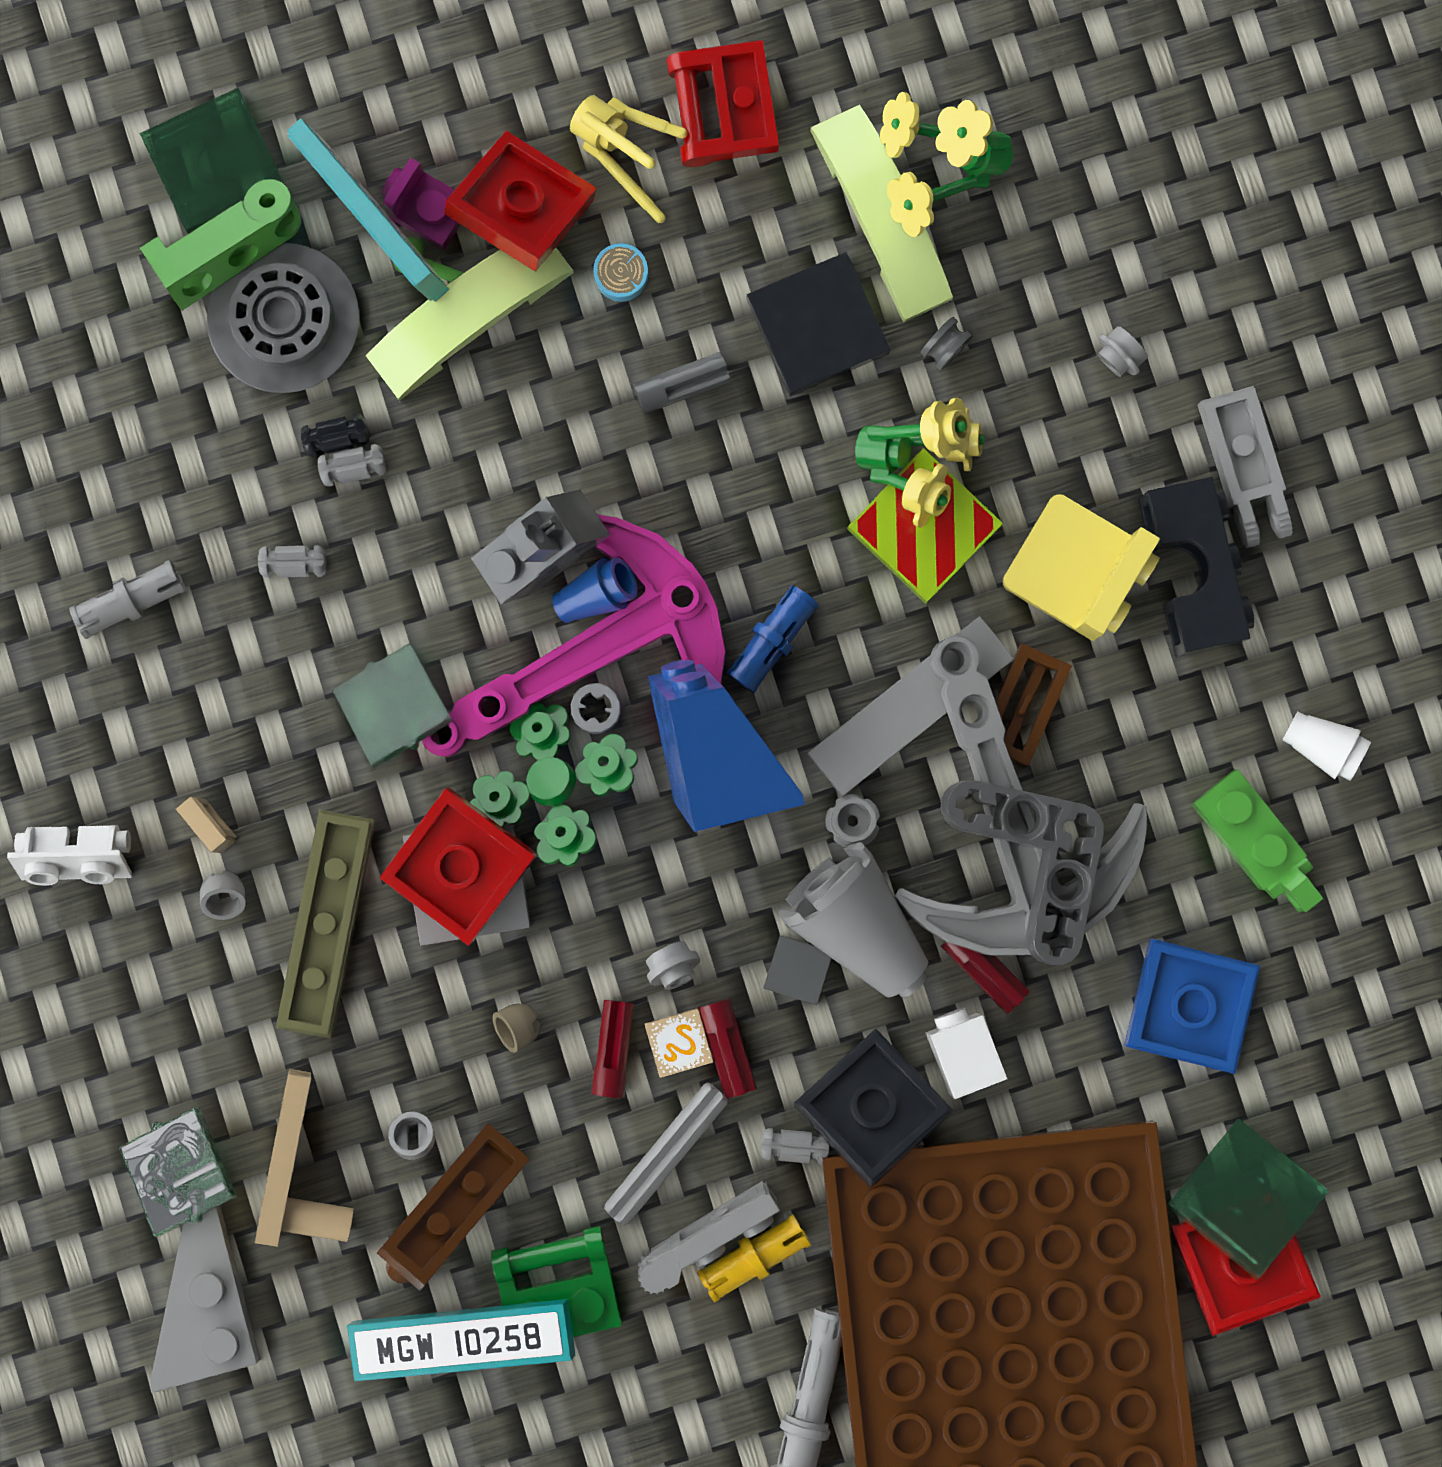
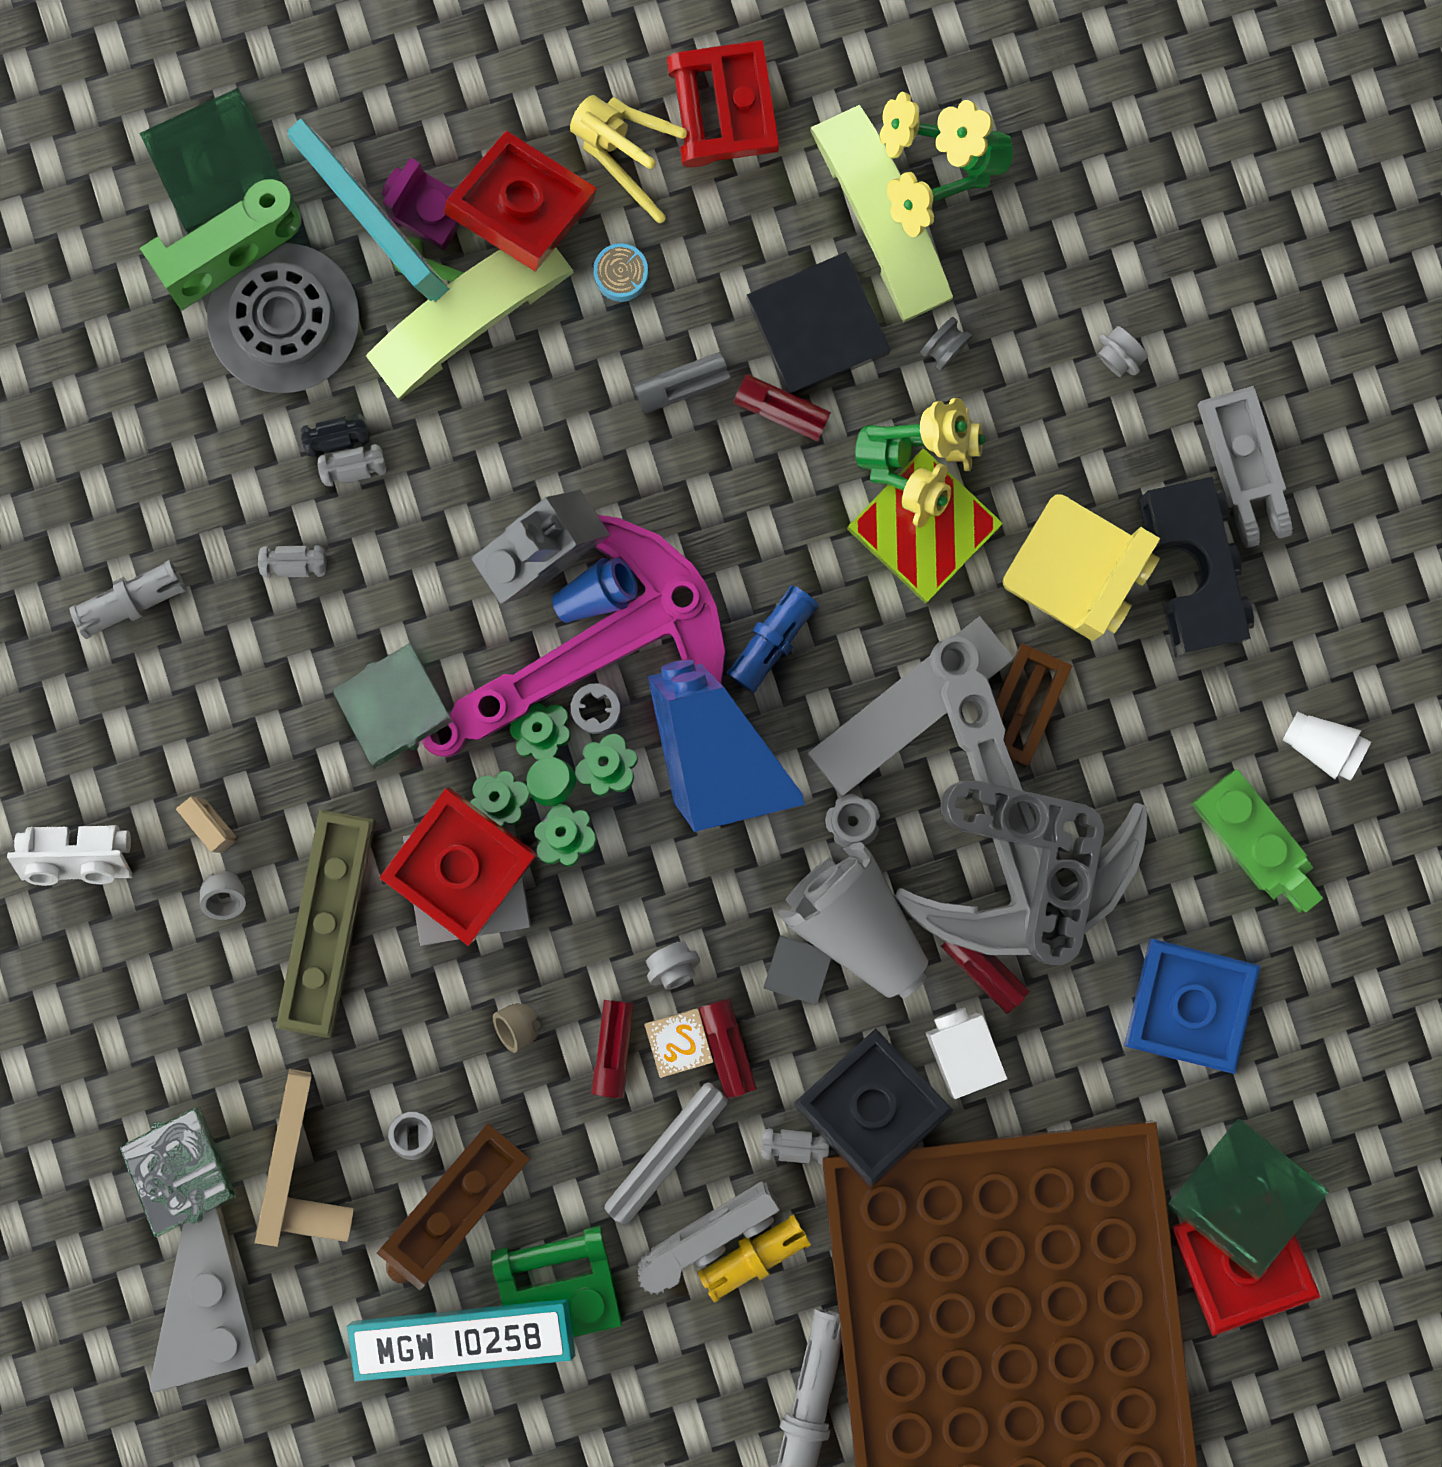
none -> dark red piece [733,374,831,441]

